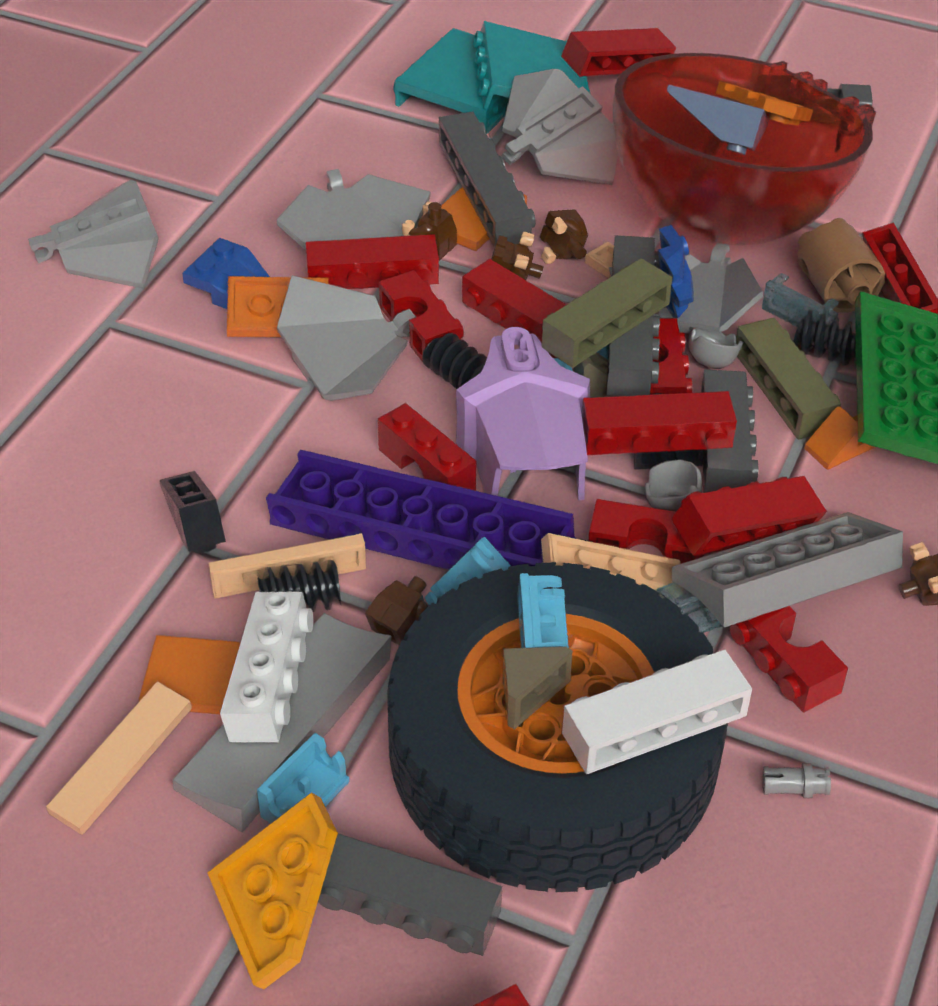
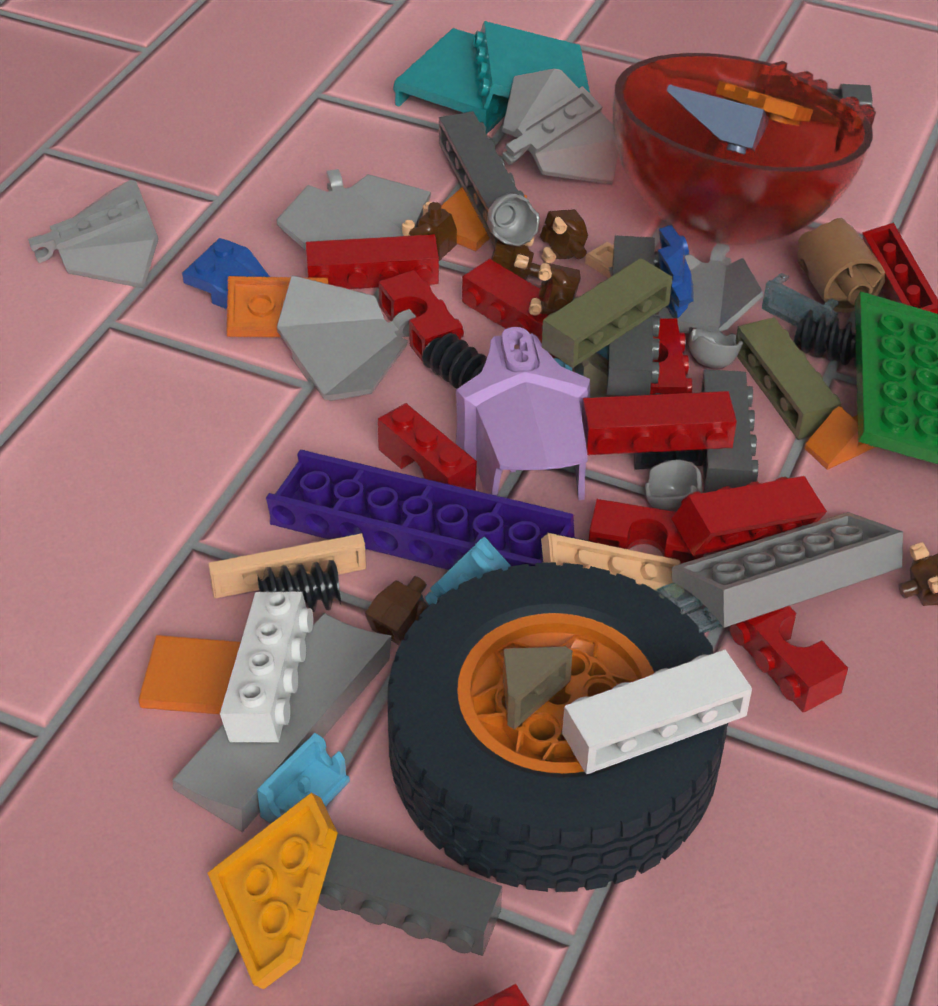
light nougat tile [46,681,192,835] -> none
black slope [159,471,226,553] -> none
medium azure hinge [517,573,569,648] -> none
red brick [561,28,676,77] -> none
light grey pin [763,763,831,798] -> none
none -> light grey hair [487,193,540,246]
none -> reddish brown piece [529,263,581,316]

